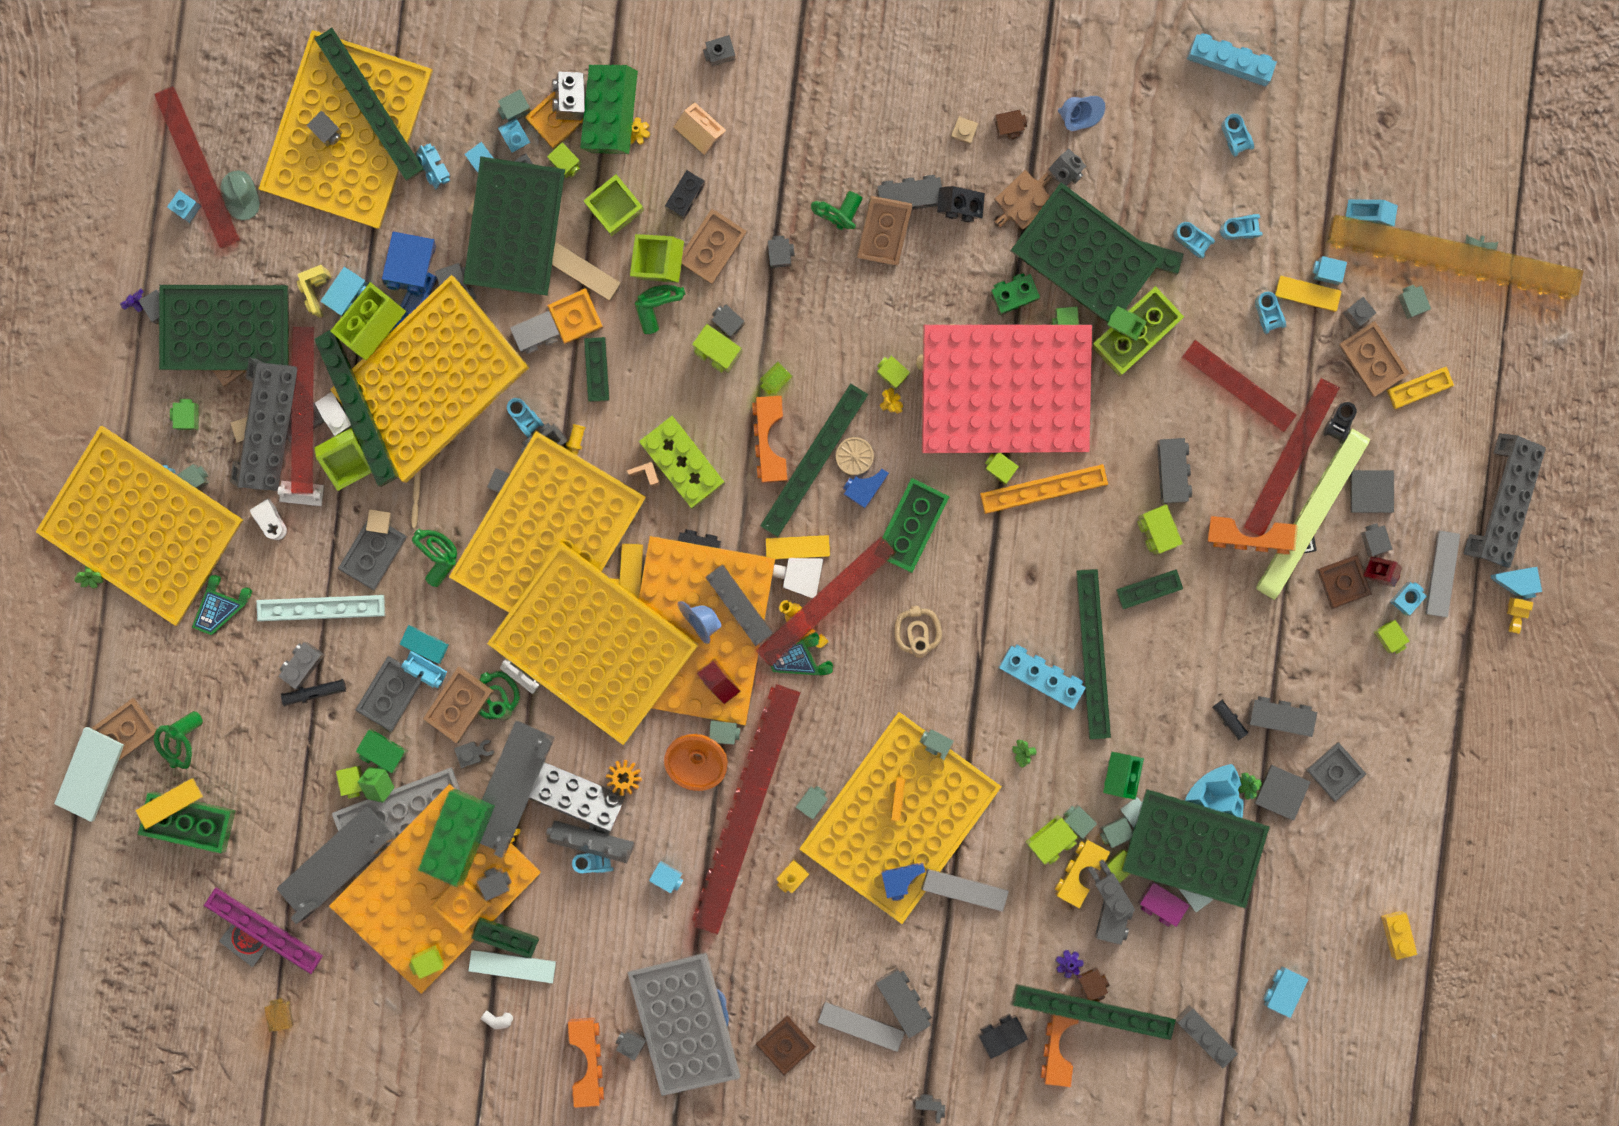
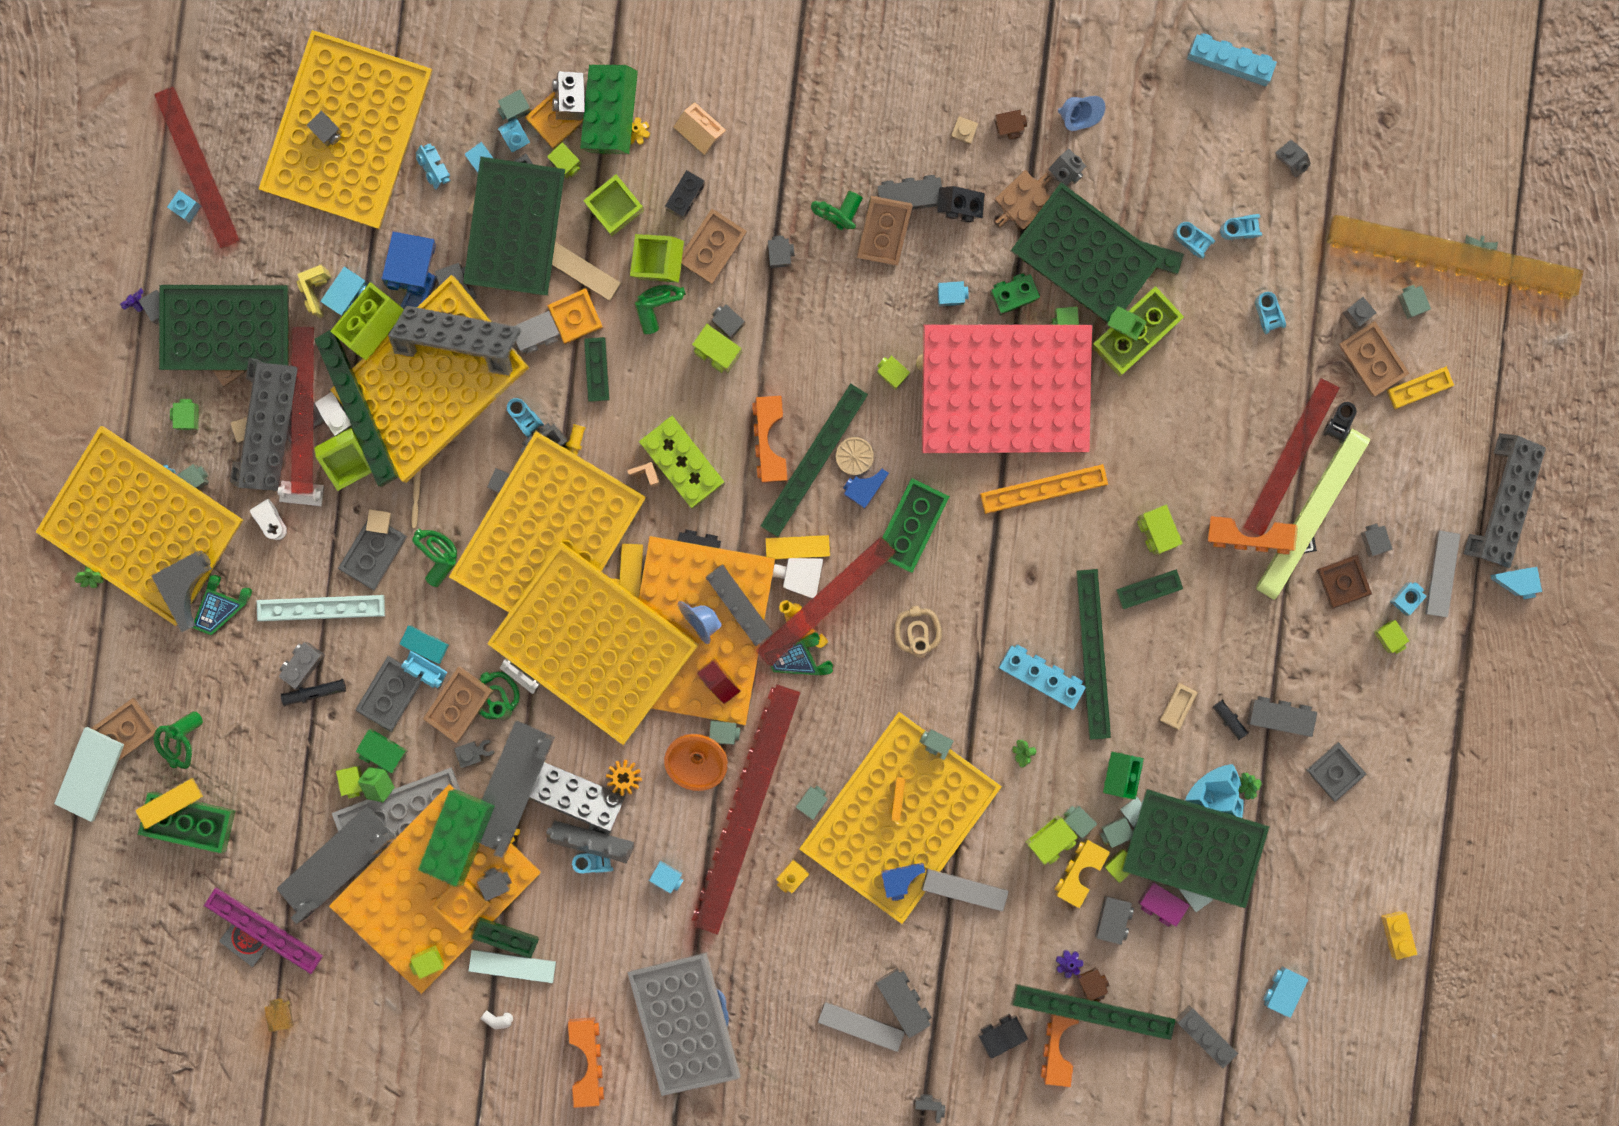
sand green piece [221,170,260,220] -> none
dark green plate [314,28,424,181] -> none
dark grey brick [615,1028,646,1061] -> none
dark grey brick [703,35,736,67] -> none
reddish brown tile [756,1015,816,1076] -> none
clear neon green brick [760,361,793,396] -> none
yellow plant [880,387,903,414] -> none
lime brick [985,453,1019,485] -> none
dark grey hinge [1087,859,1135,921] -> none
dark grey brick [1157,438,1192,504] -> none
clear red tile [1182,340,1297,432] -> none
medium azure piece [1221,114,1254,157] -> none
dark grey tile [1254,765,1311,821] -> none
yellow tile [1275,275,1342,312] -> none
medium azure brick [1312,256,1347,285] -> none
medium azure slope [1345,199,1398,226] -> none
dark grey tile [1350,470,1394,513] -> none
dark red slope [1364,557,1402,587] -> none
yellow piece [1507,597,1534,634] -> none
none -> dark grey arch [152,550,211,632]
none -> dark grey bracket [388,306,521,376]
none -> medium azure brick [937,281,969,307]
none -> tan tile [1159,683,1198,730]
none -> dark grey bracket [1275,140,1311,177]

